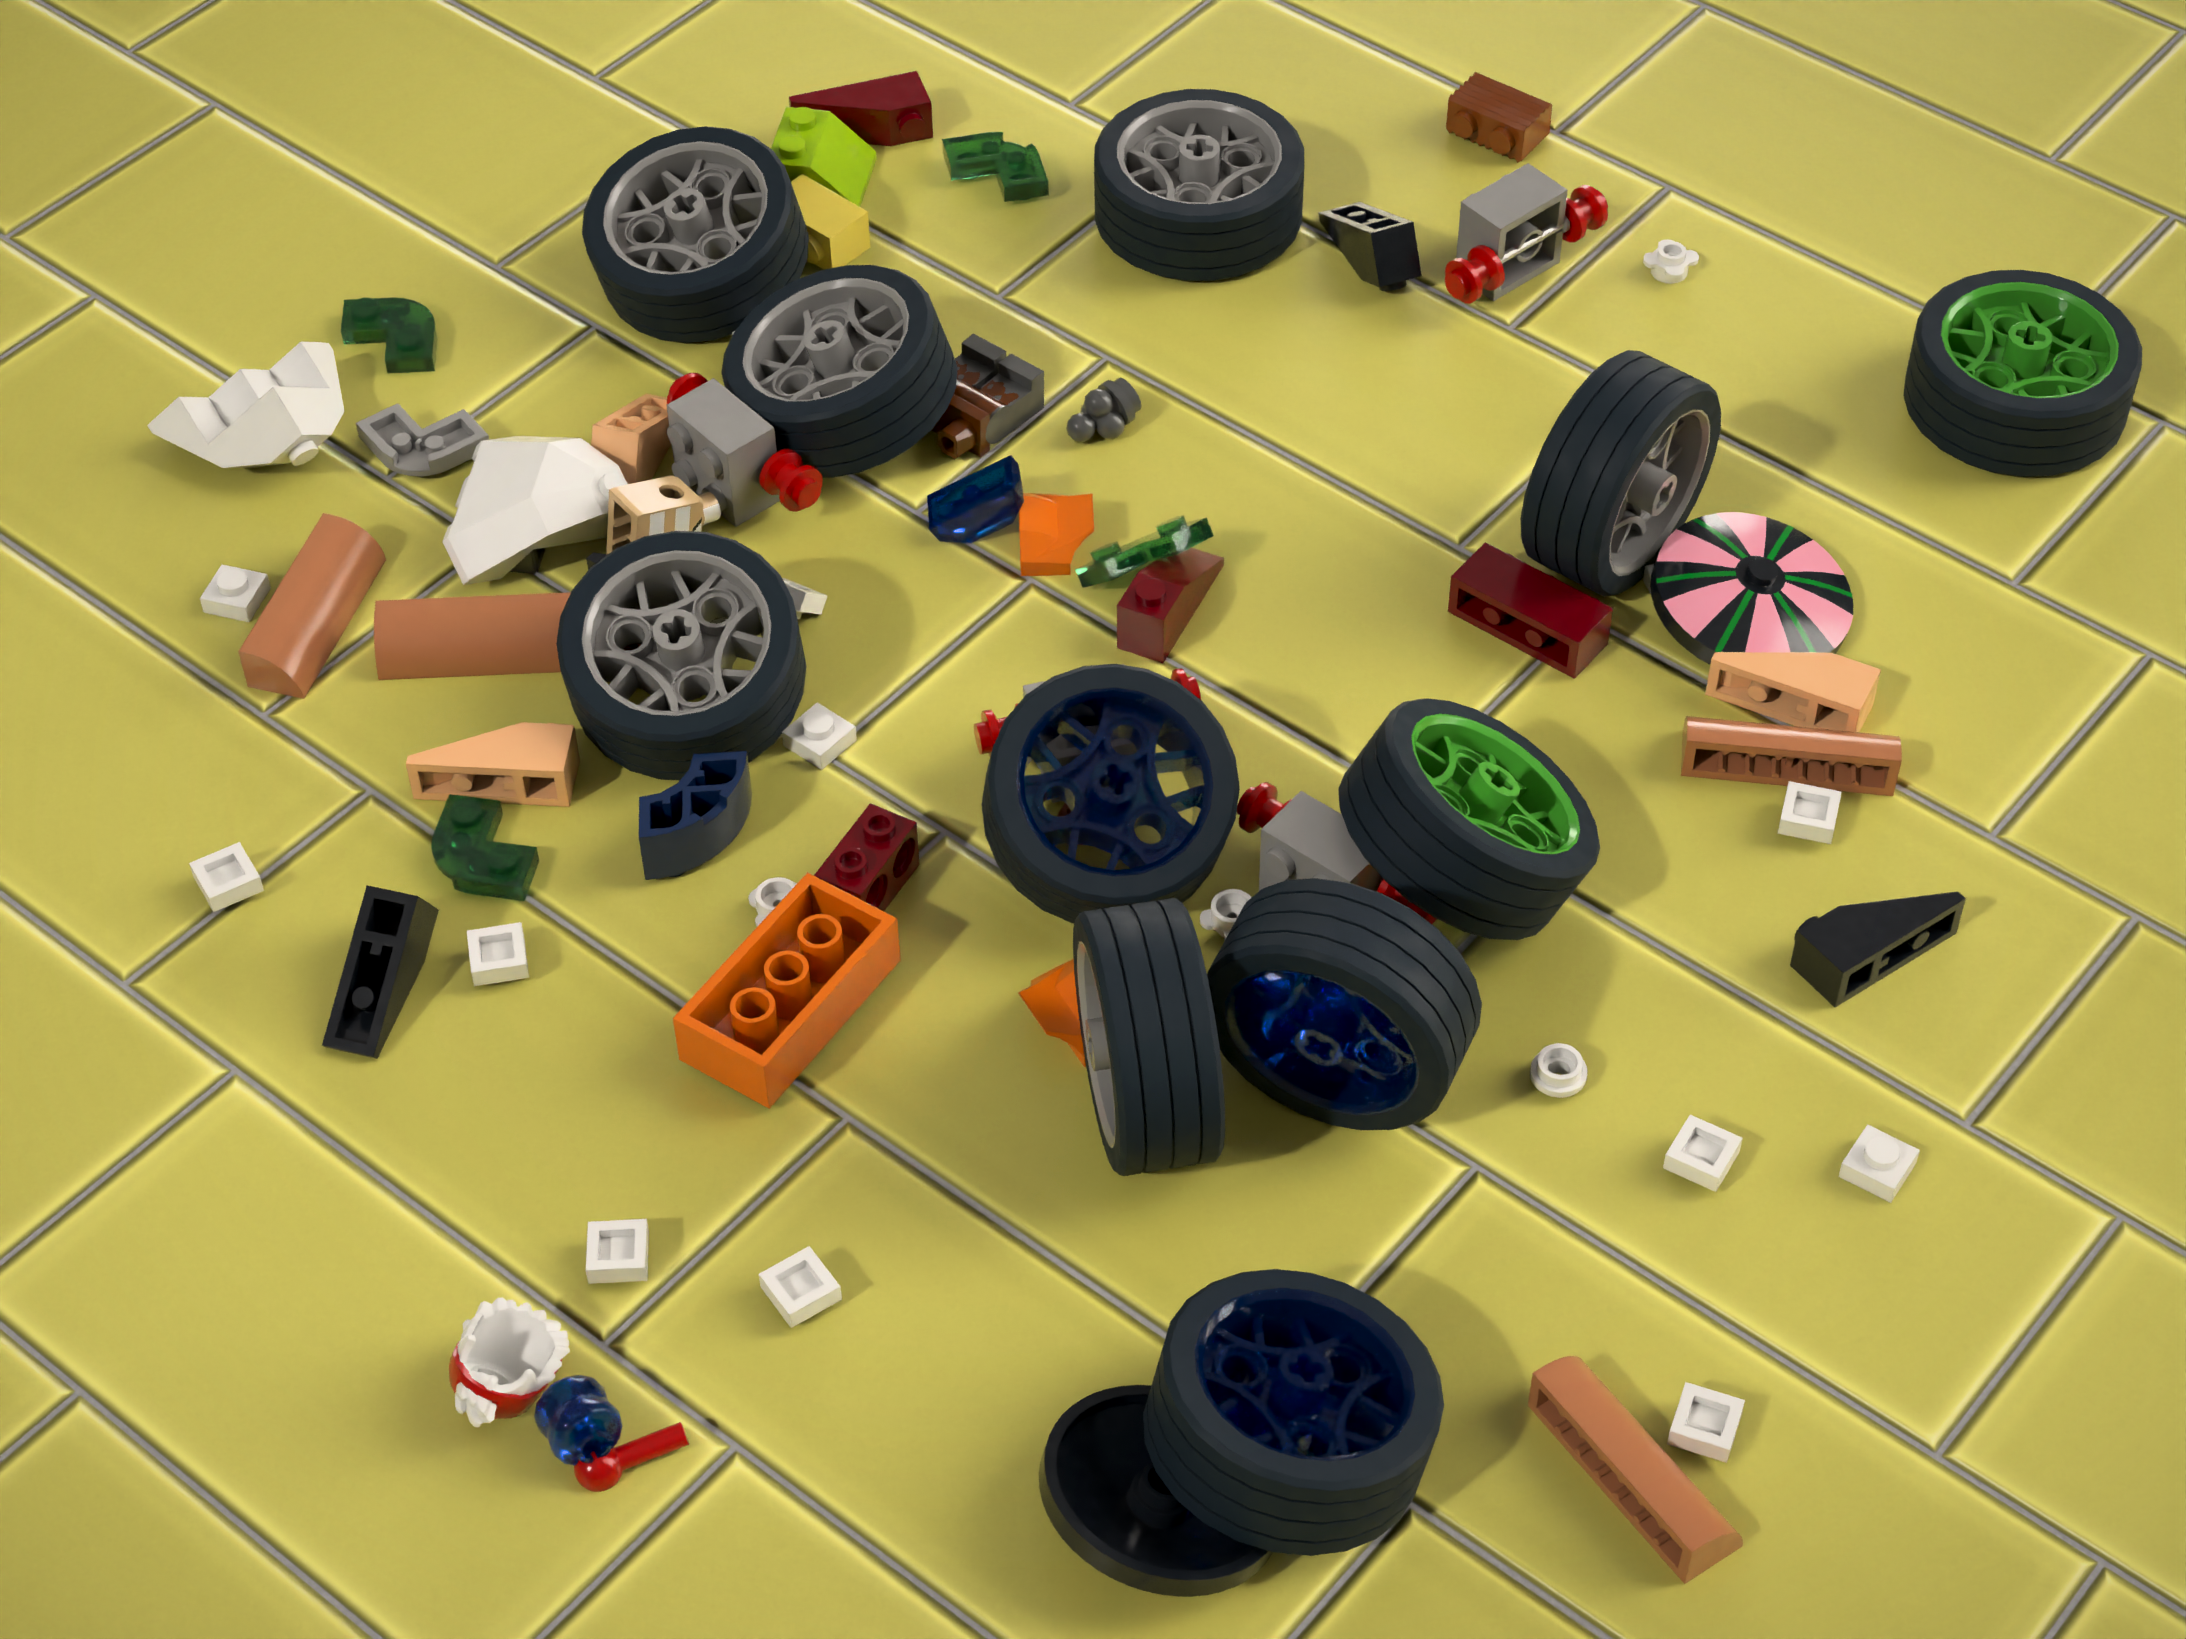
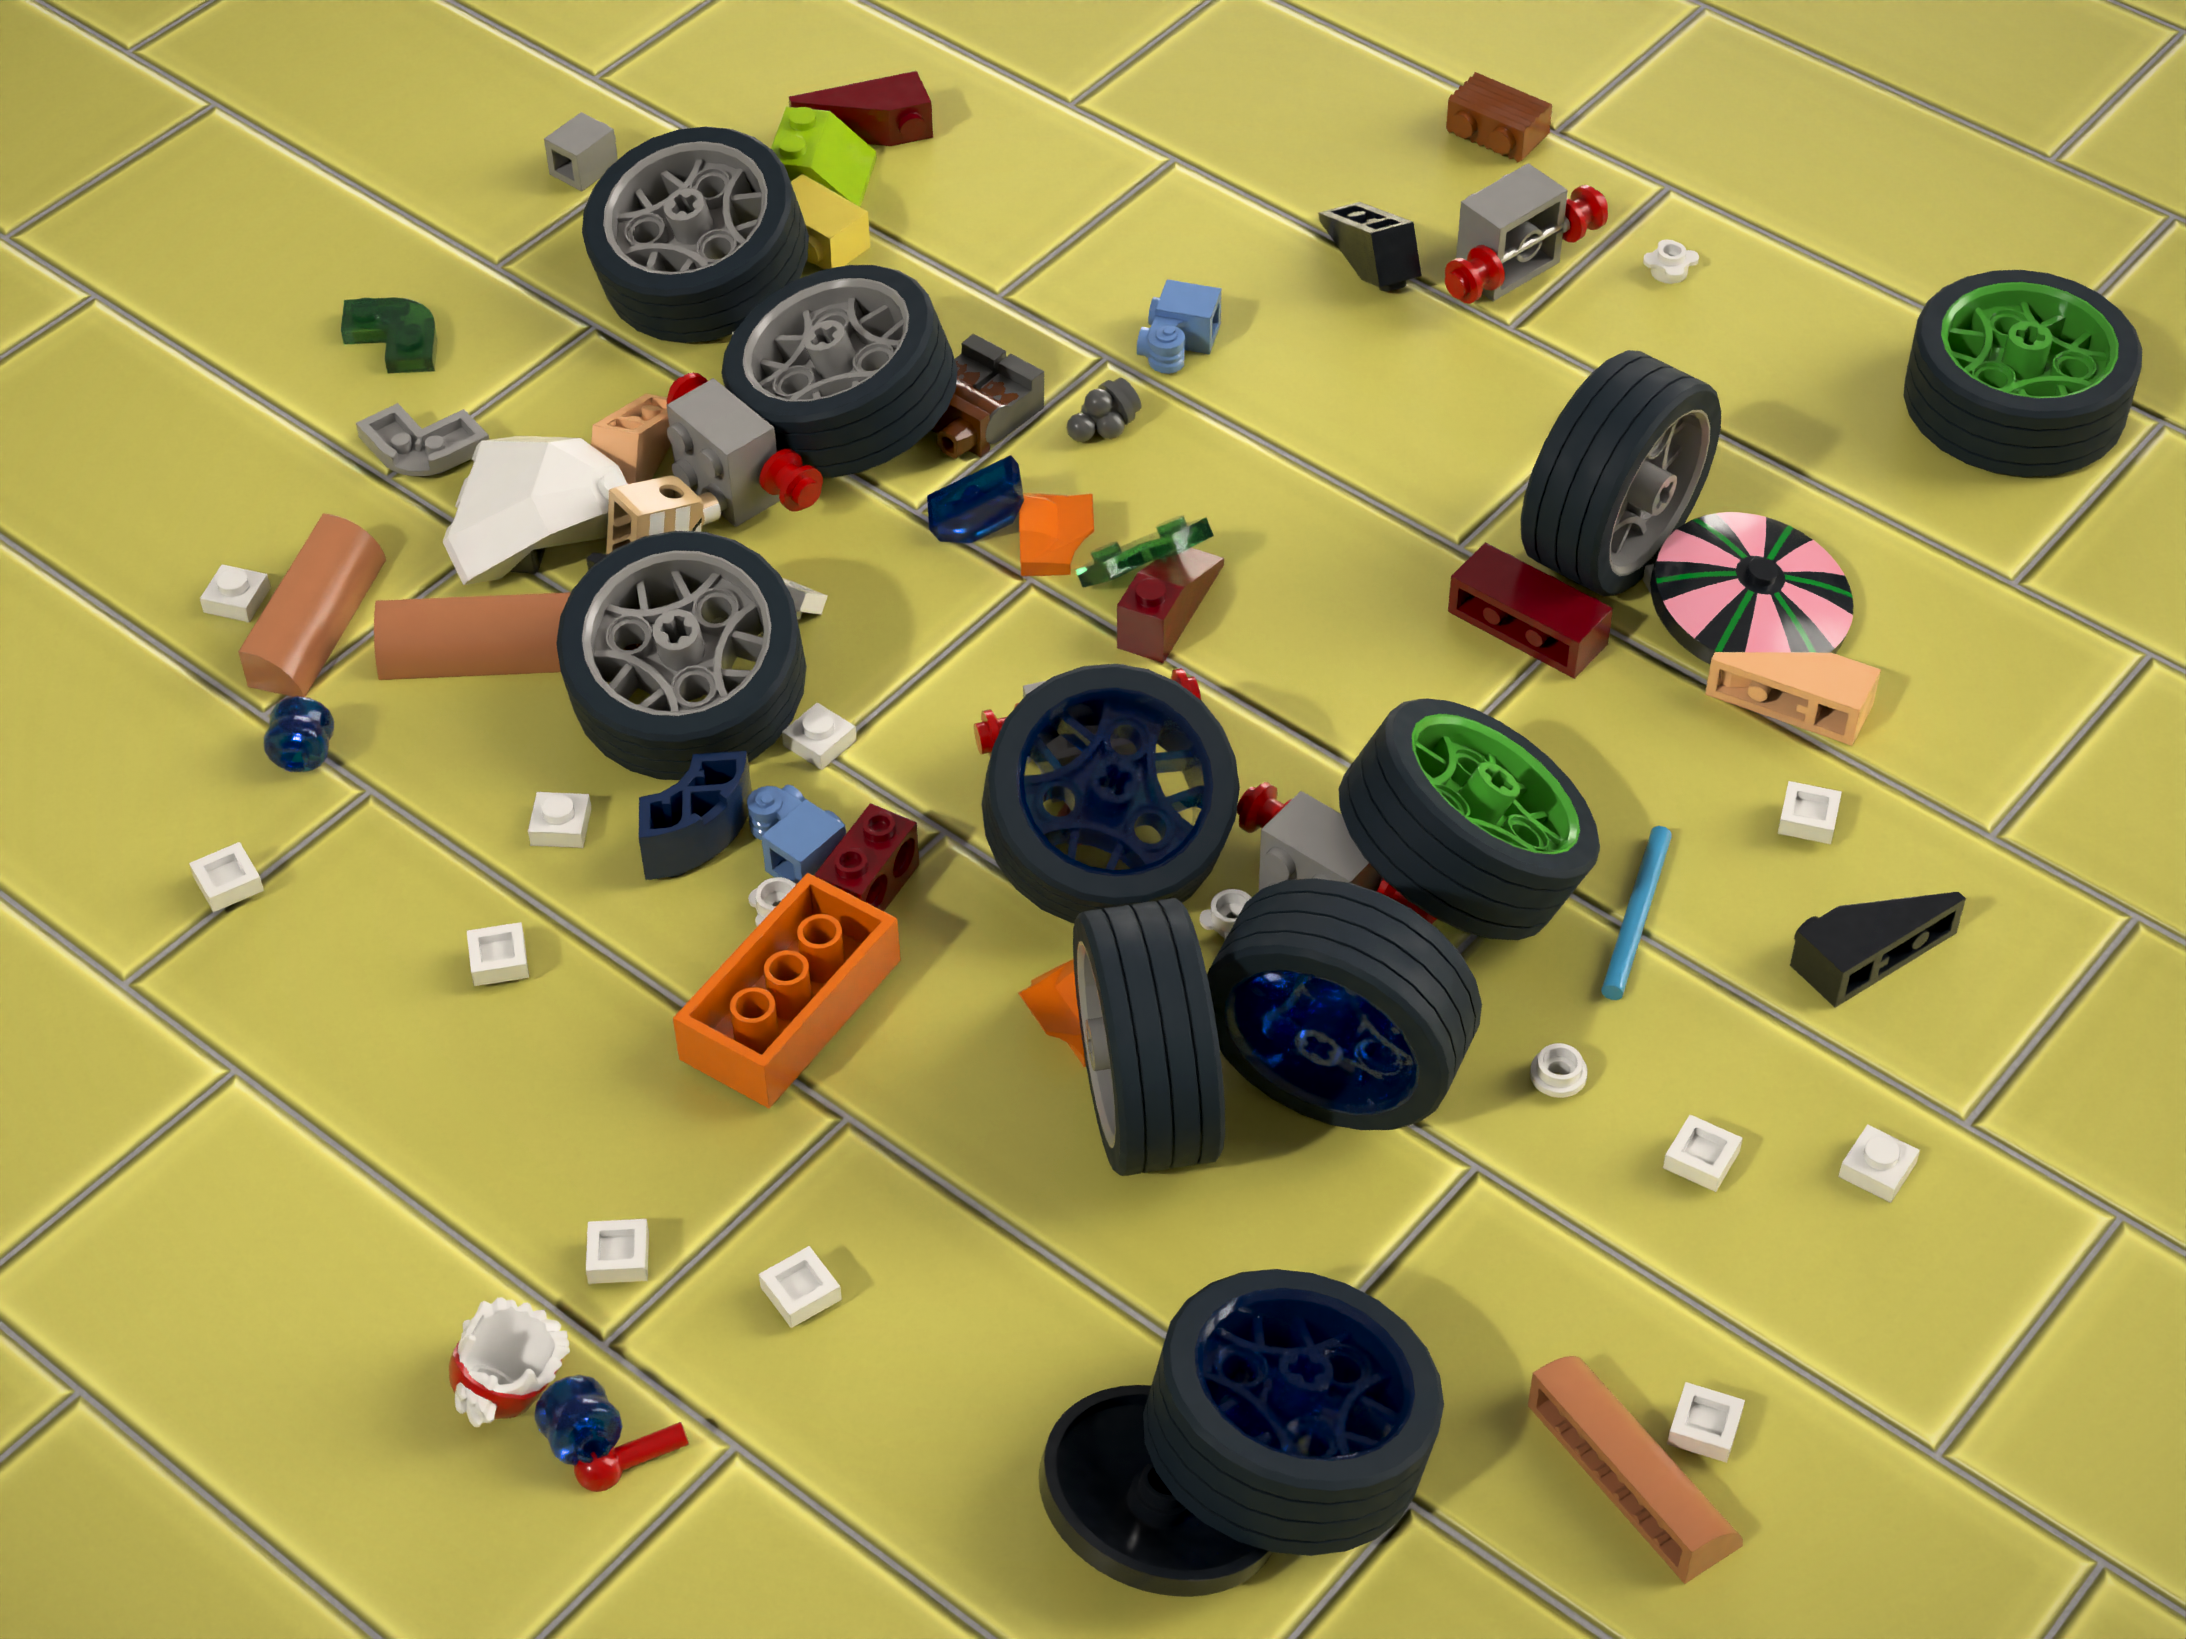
white brick [147,341,345,468] -> none
black slope [322,885,439,1059] -> none
light nougat slope [406,722,580,807] -> none
clear green plate [431,794,539,901] -> none
clear green plate [942,132,1049,202] -> none
black wheel [1094,89,1304,281] -> none
nougat brick [1681,716,1902,796] -> none
none -> piece [263,696,334,772]
none -> white plate [528,792,591,848]
none -> light grey brick [544,112,618,192]
none -> medium blue brick [747,785,846,883]
none -> medium blue brick [1137,279,1222,374]
none -> dark azure bar [1601,826,1672,1000]

